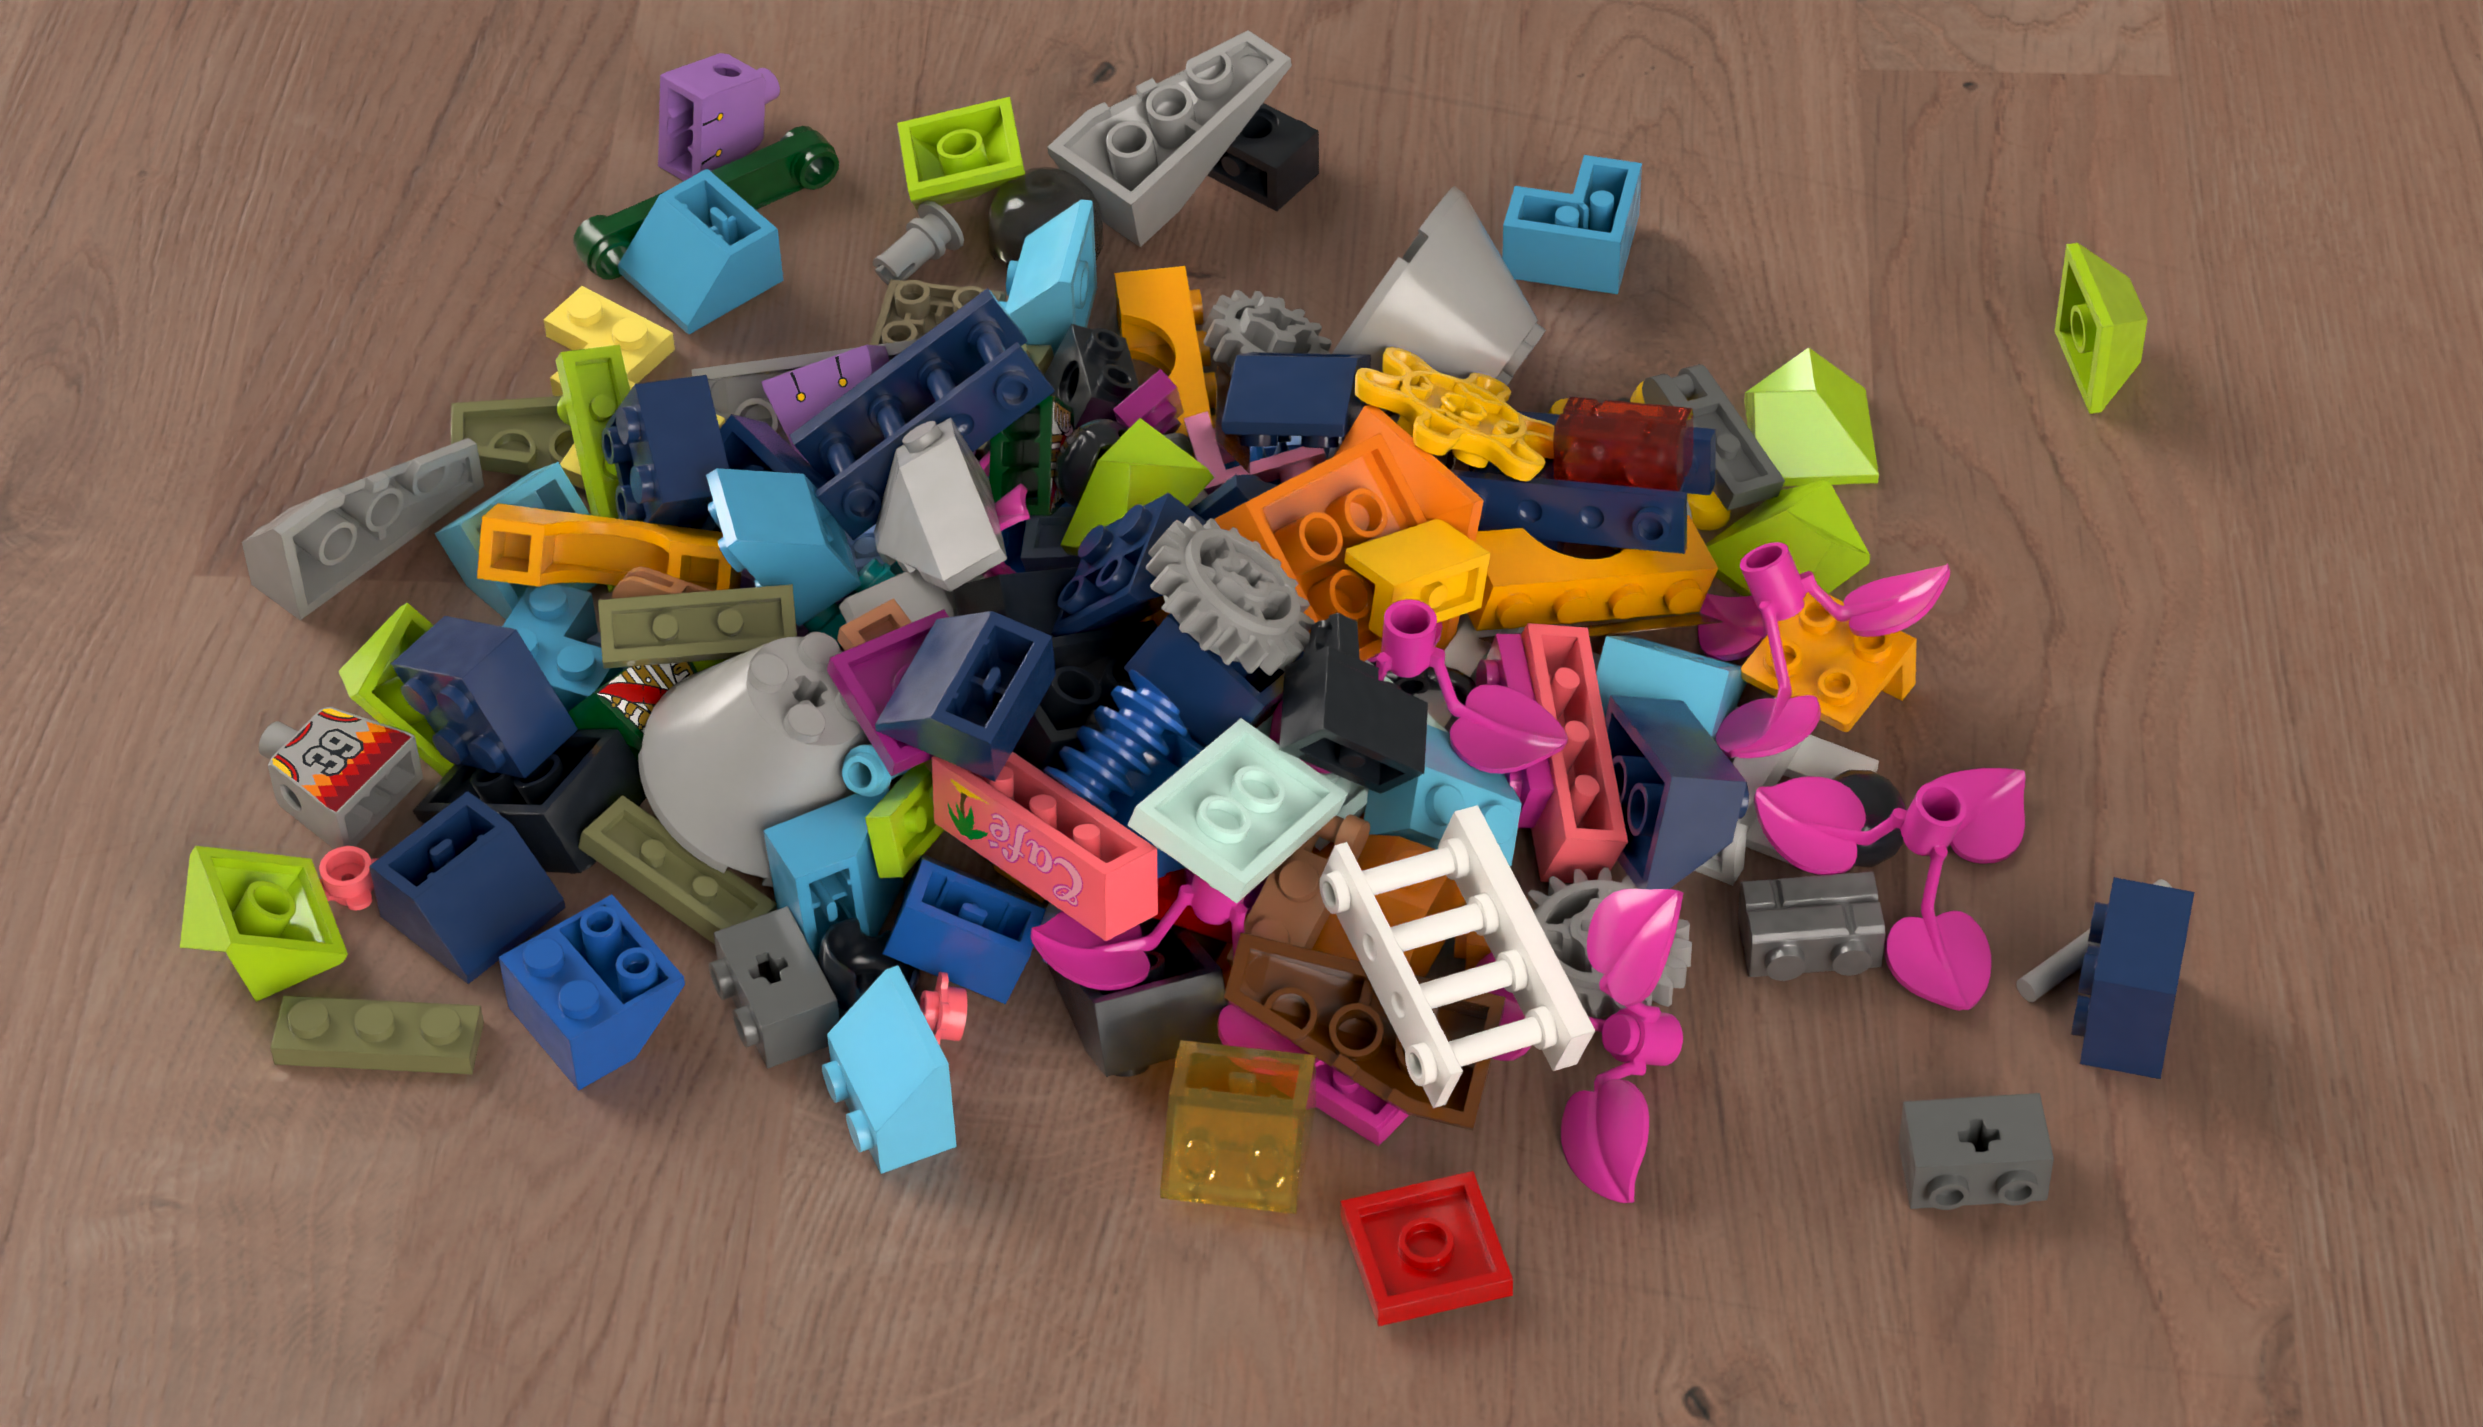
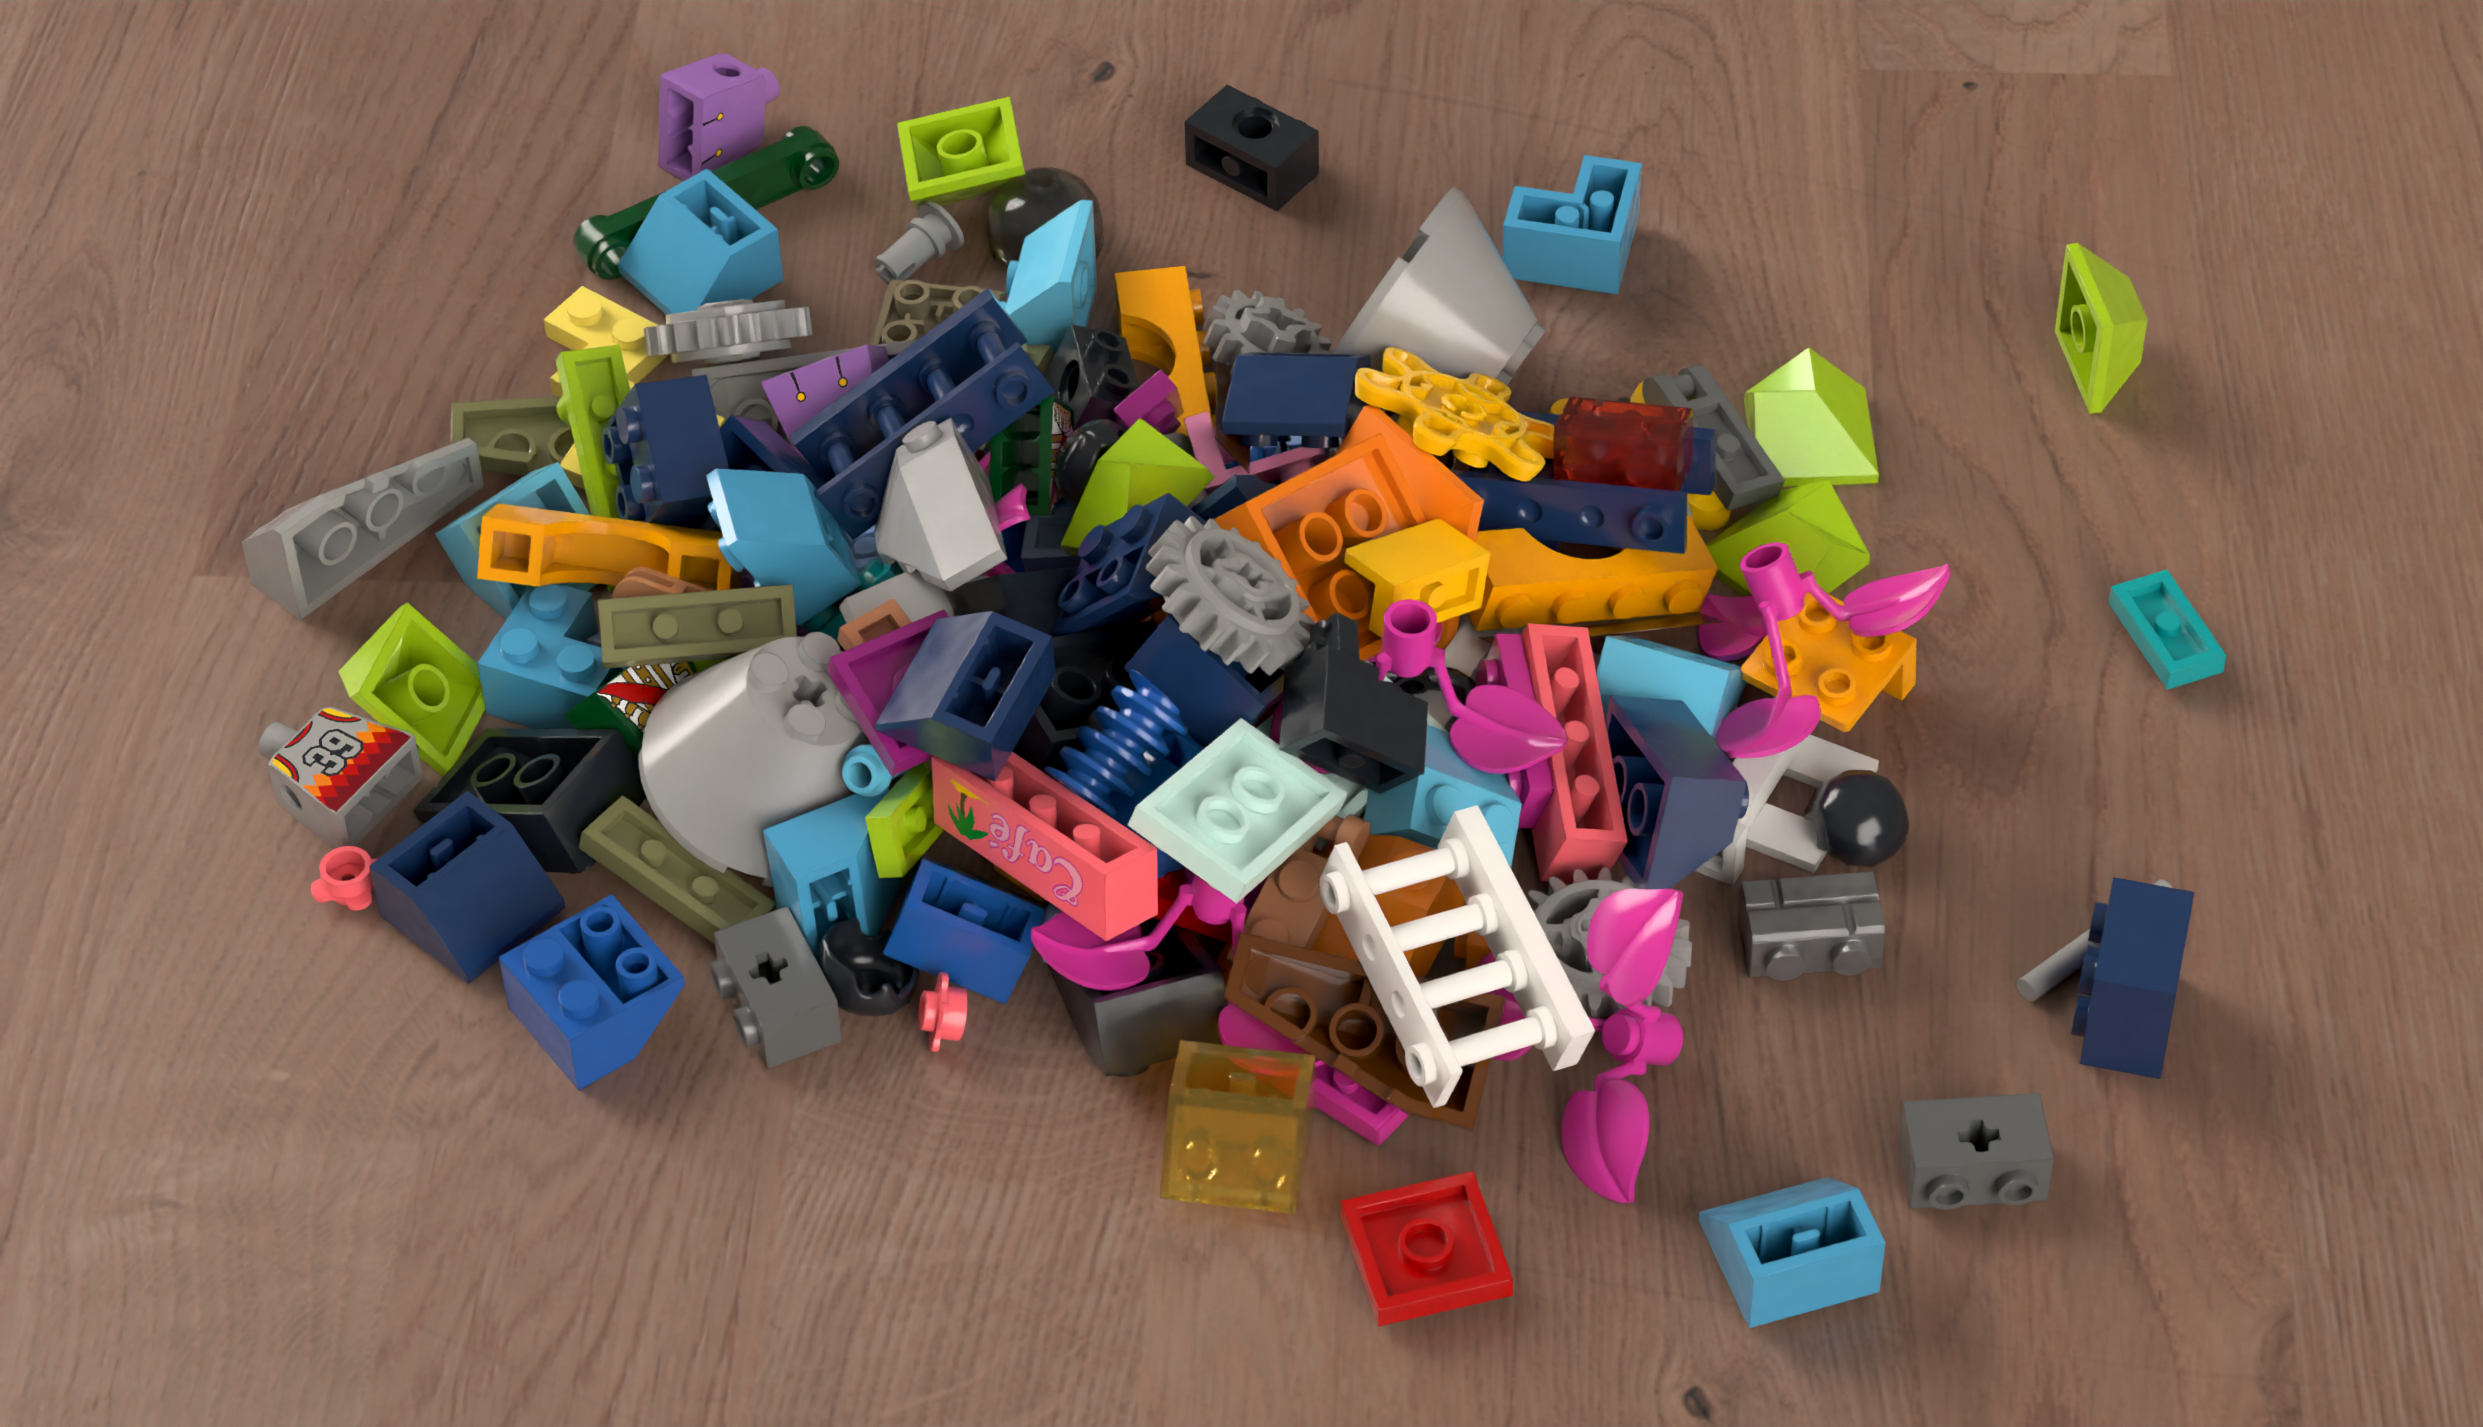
lime slope [180,846,348,1002] -> none
olive plate [270,996,484,1075] -> none
dark blue brick [391,616,578,779] -> none
medium azure slope [822,966,957,1174] -> none
light grey wedge [1047,30,1292,247] -> none
dark pink plant [1754,768,2026,1011] -> none
none -> light grey gear [644,299,813,364]
none -> dark azure slope [1698,1177,1886,1328]
none -> teal plate [2108,569,2227,690]

